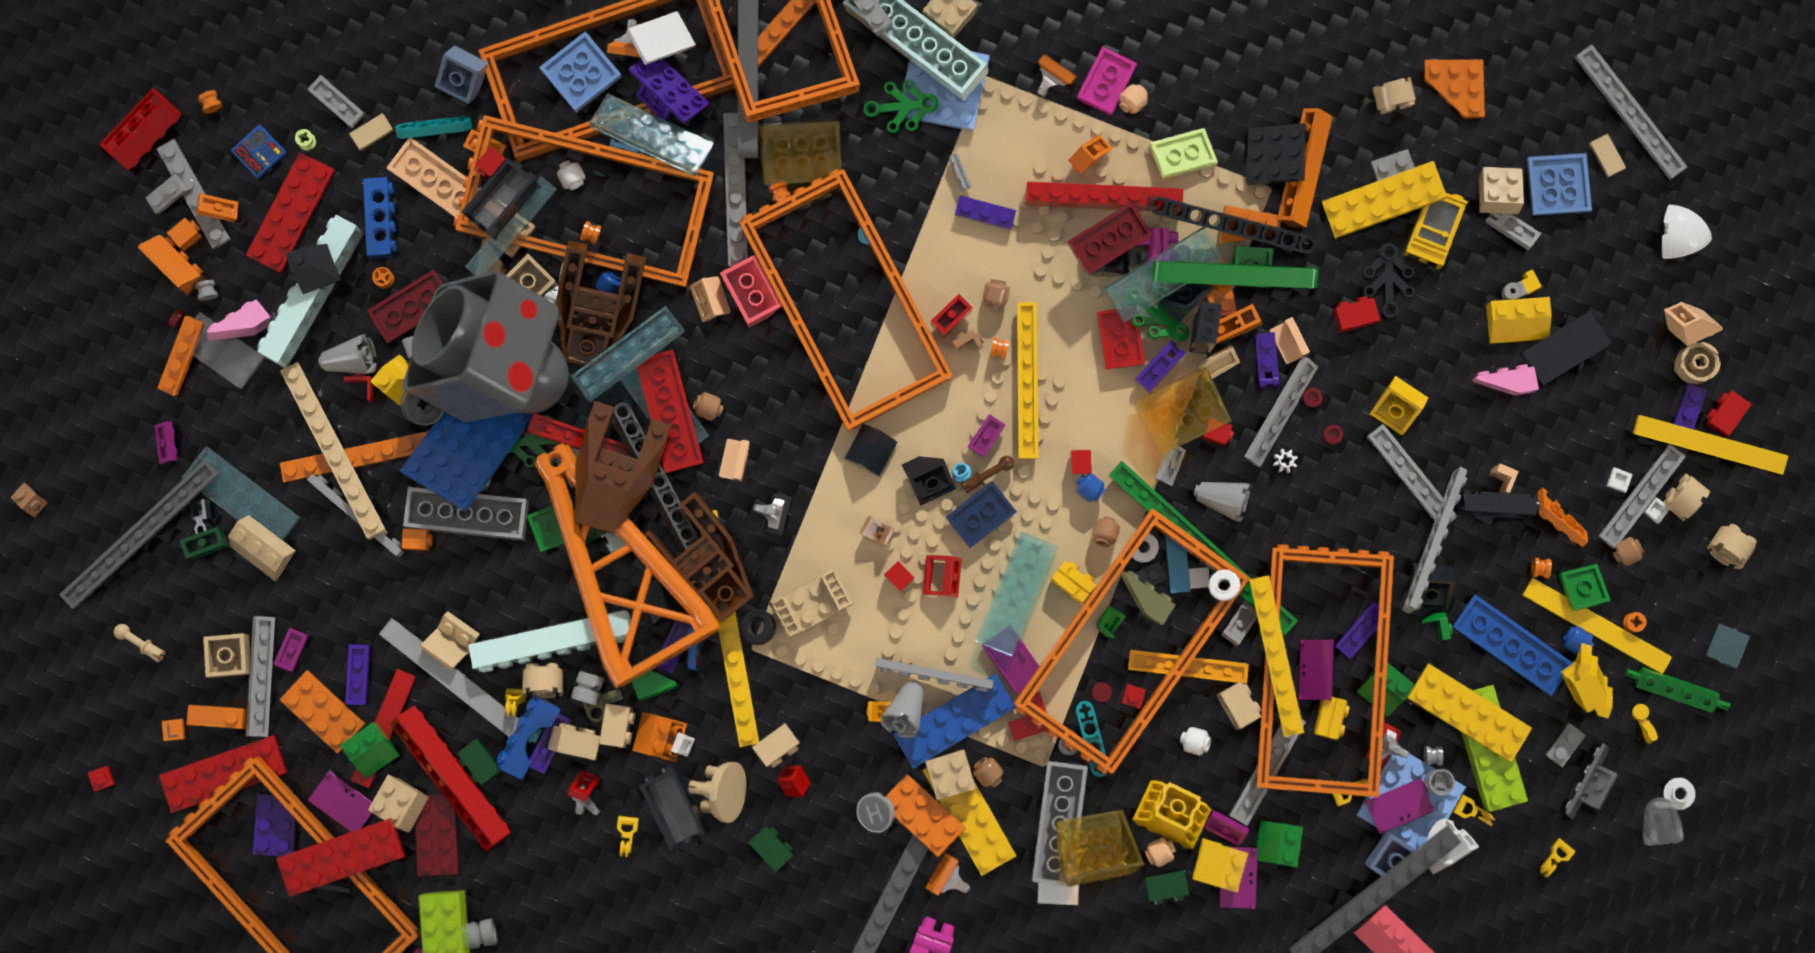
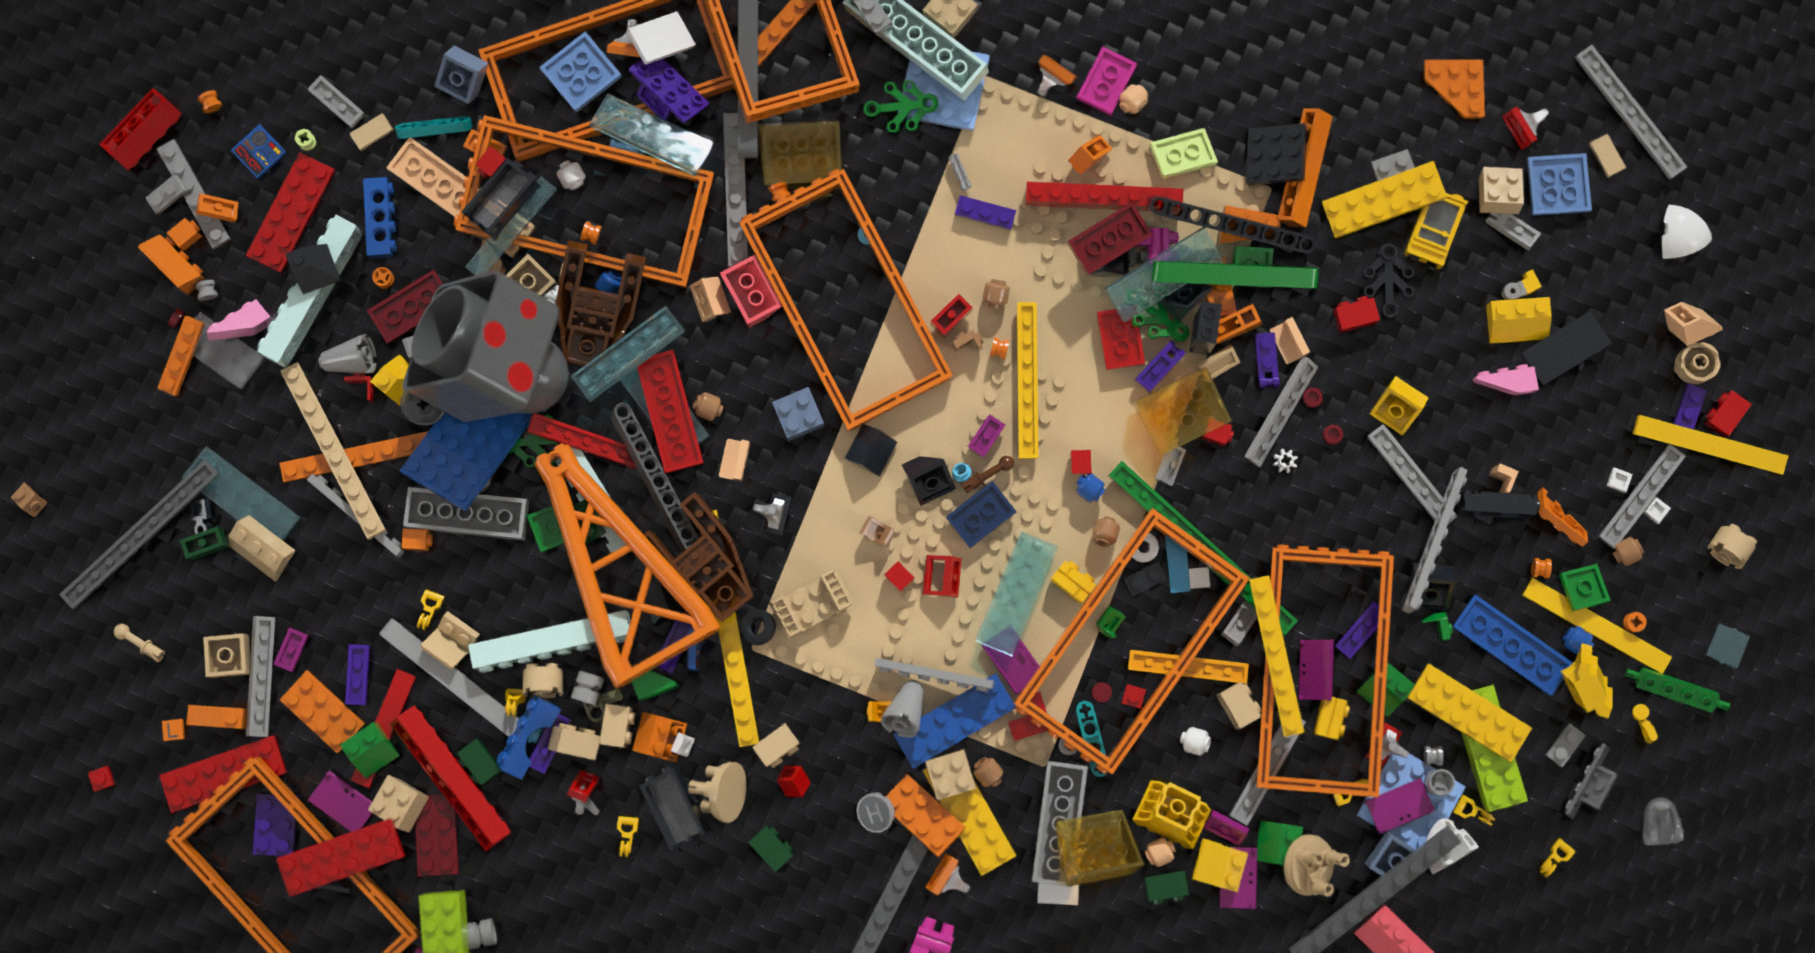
magenta plate [155,421,177,464] -> none
reddish brown wedge [575,401,671,535] -> none
olive slope [1120,571,1175,625] -> none
light grey cone [1194,482,1250,522] -> none
white piece [1209,570,1240,601] -> none
tan brick [1372,77,1416,114] -> none
tan brick [1663,474,1710,521] -> none
white piece [1664,778,1695,809] -> none
none -> yellow piece [417,589,445,631]
none -> sand blue brick [772,387,824,441]
none -> tan piece [1284,835,1349,896]
none -> red piece [1502,107,1549,150]

